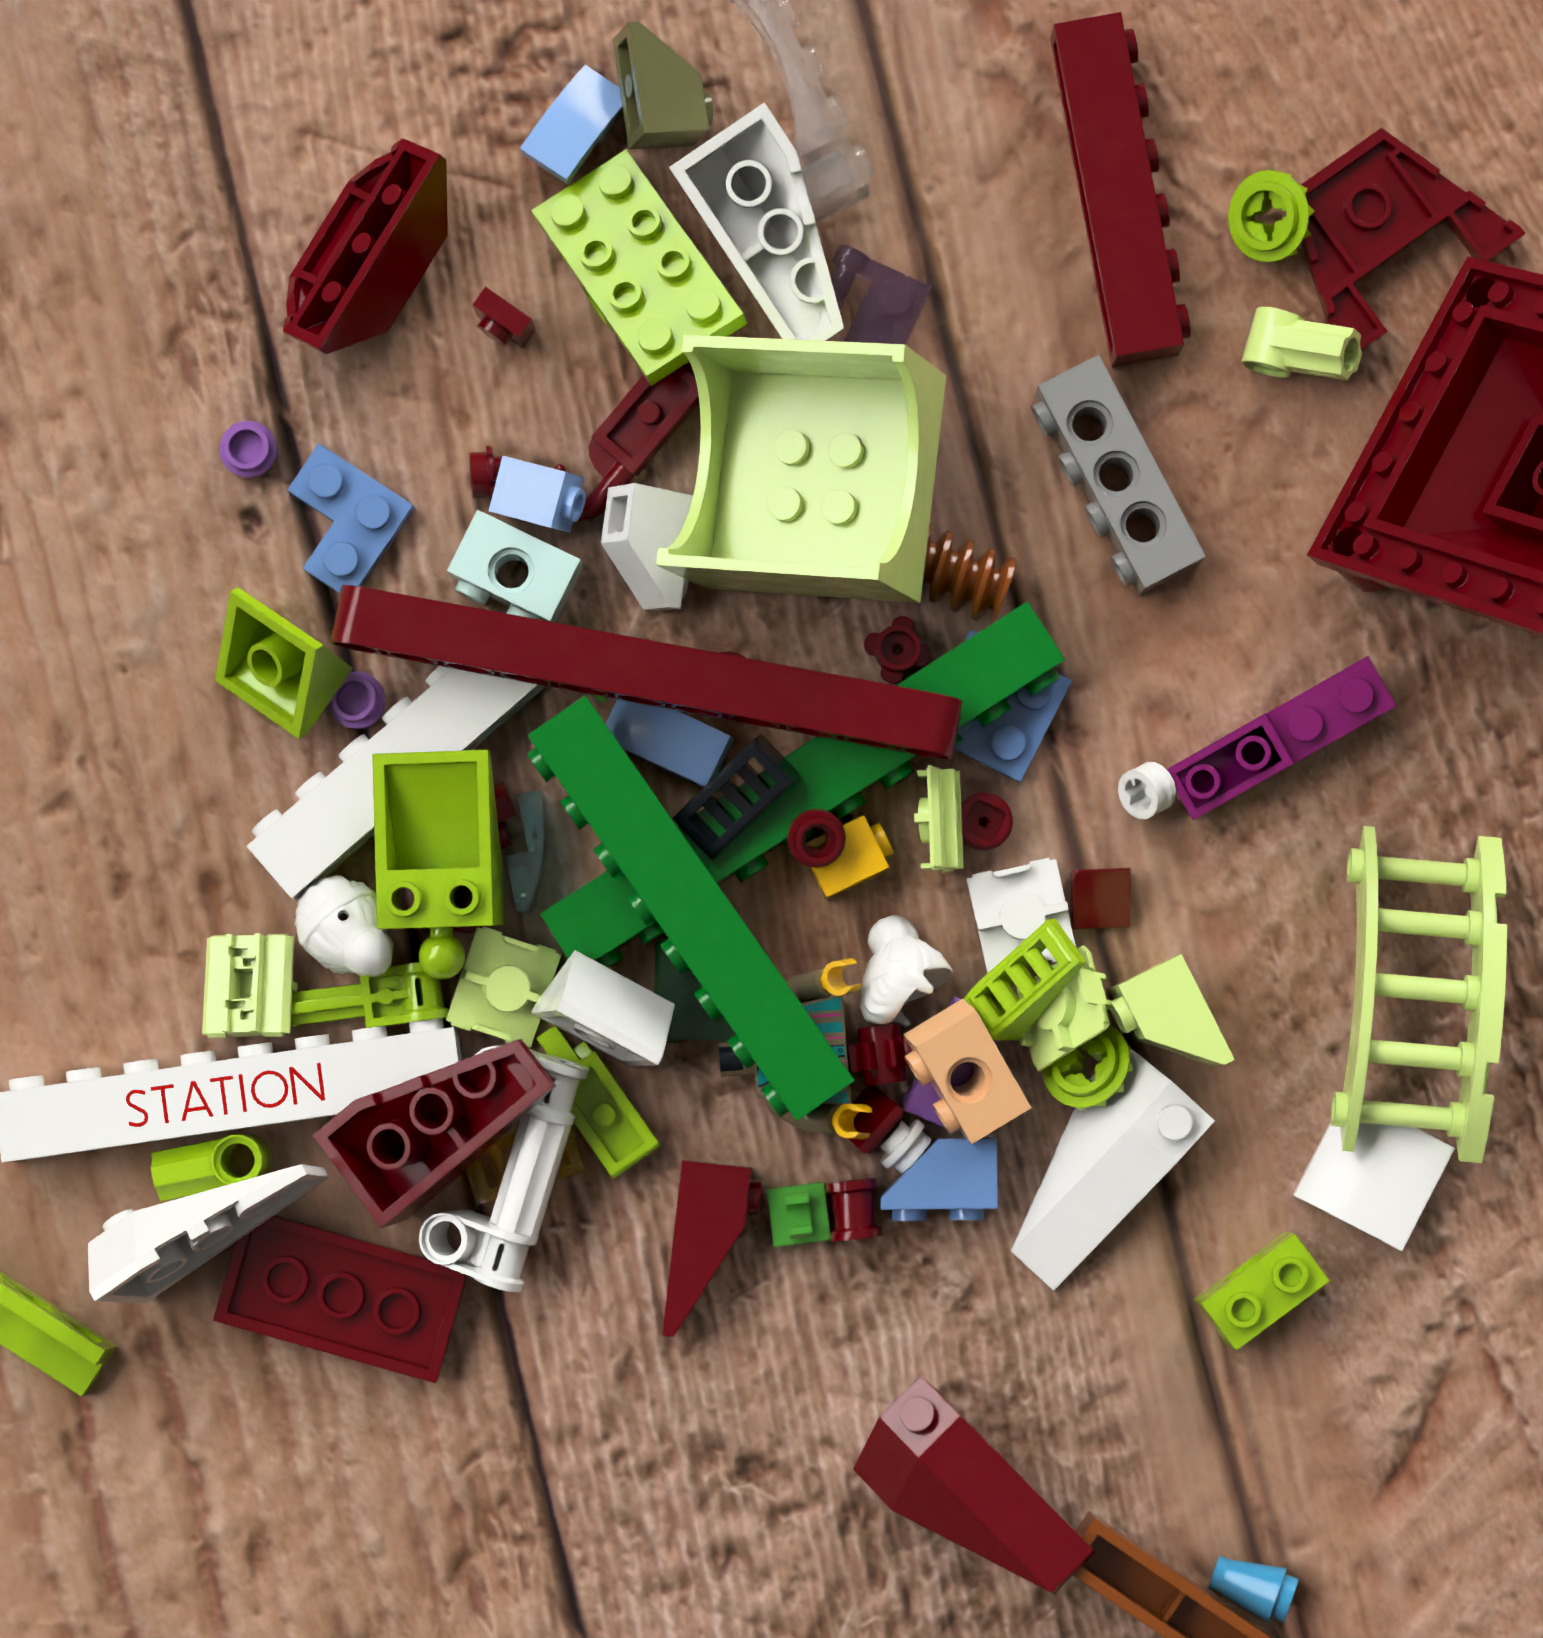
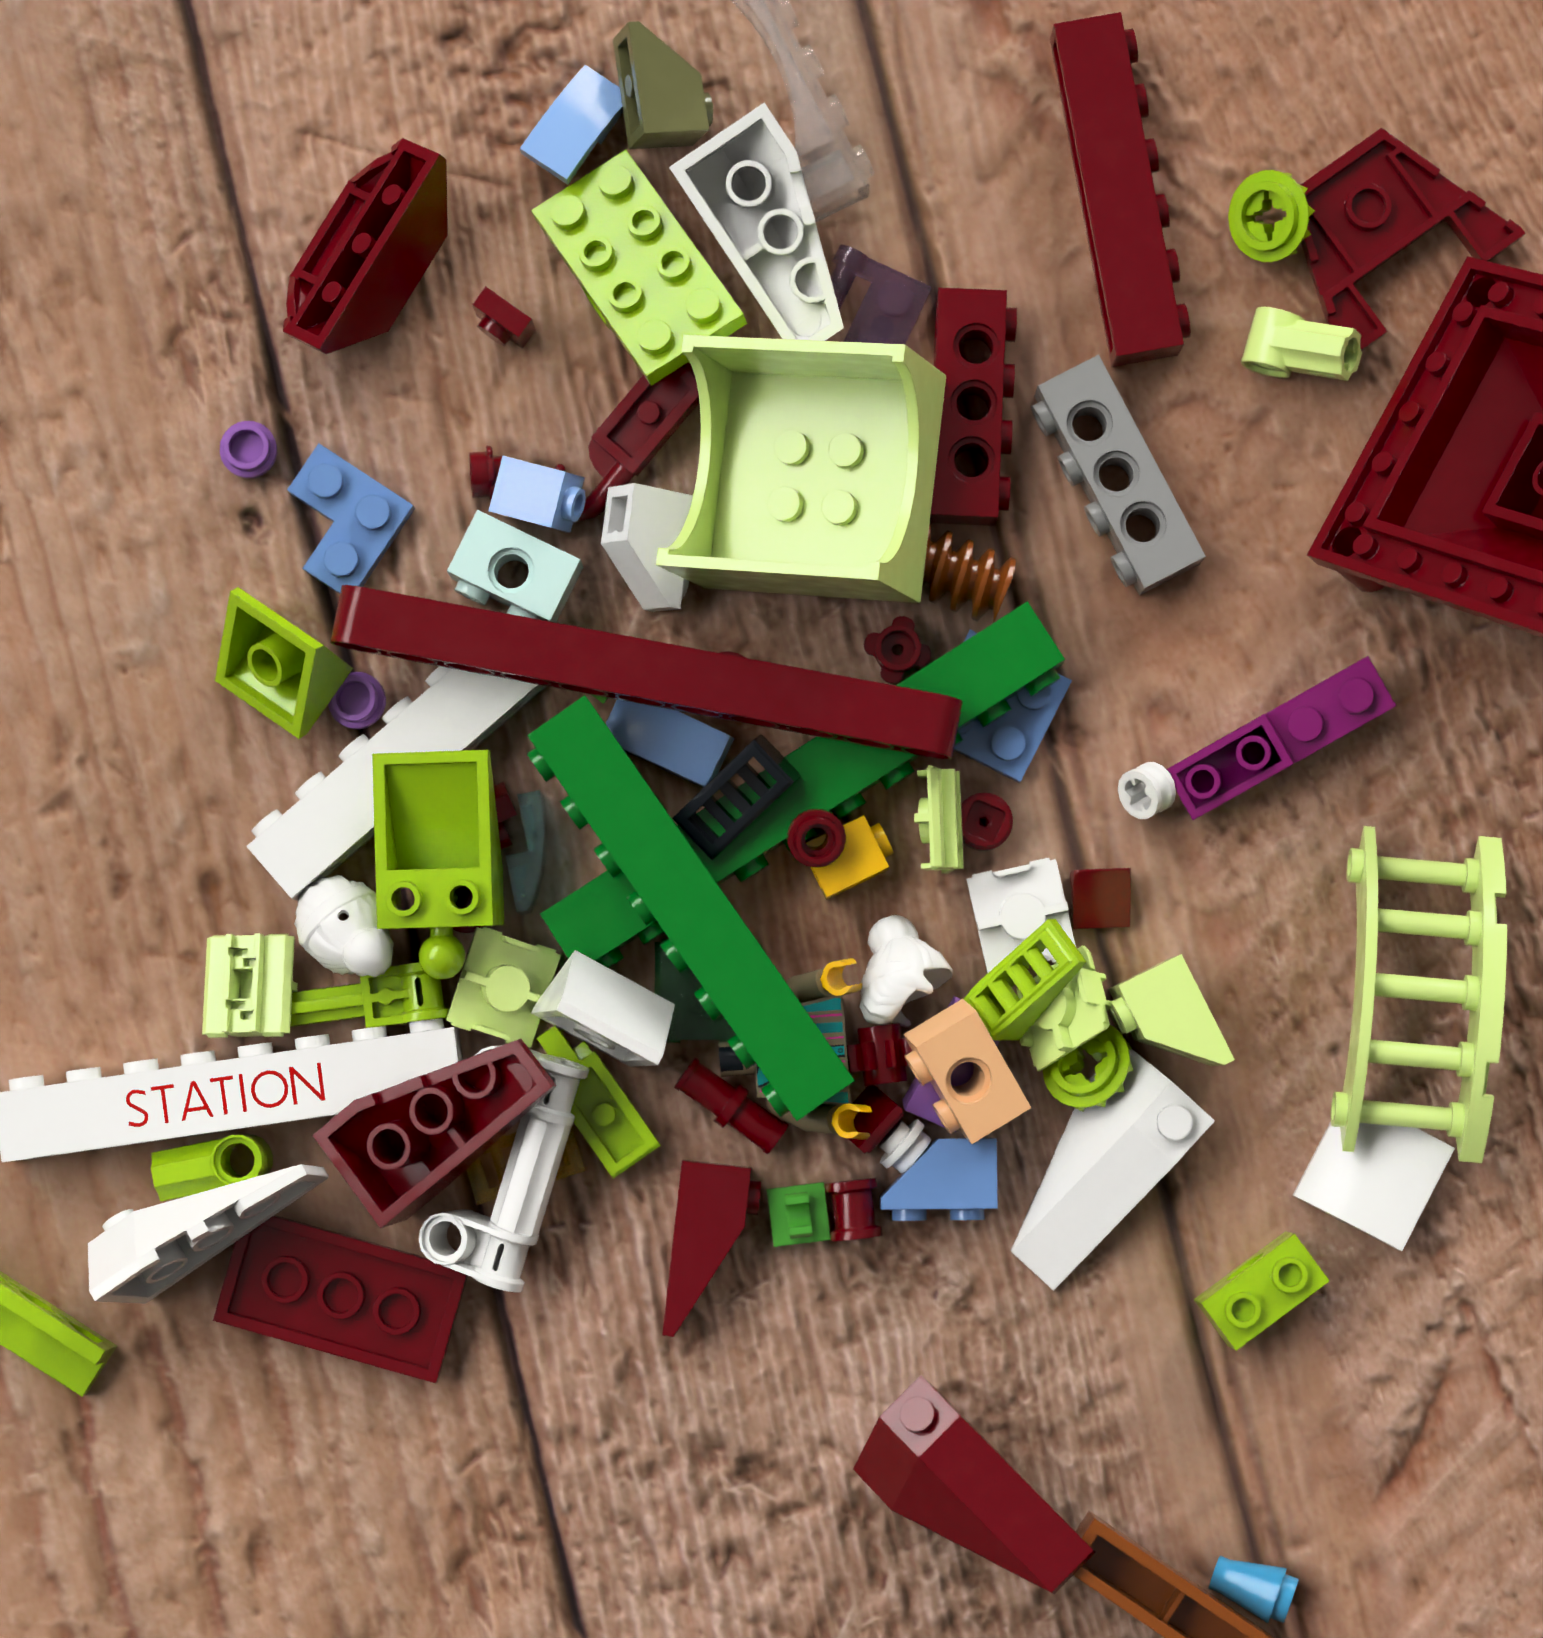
none -> dark red pin [674,1058,789,1154]
none -> dark red brick [930,287,1017,526]

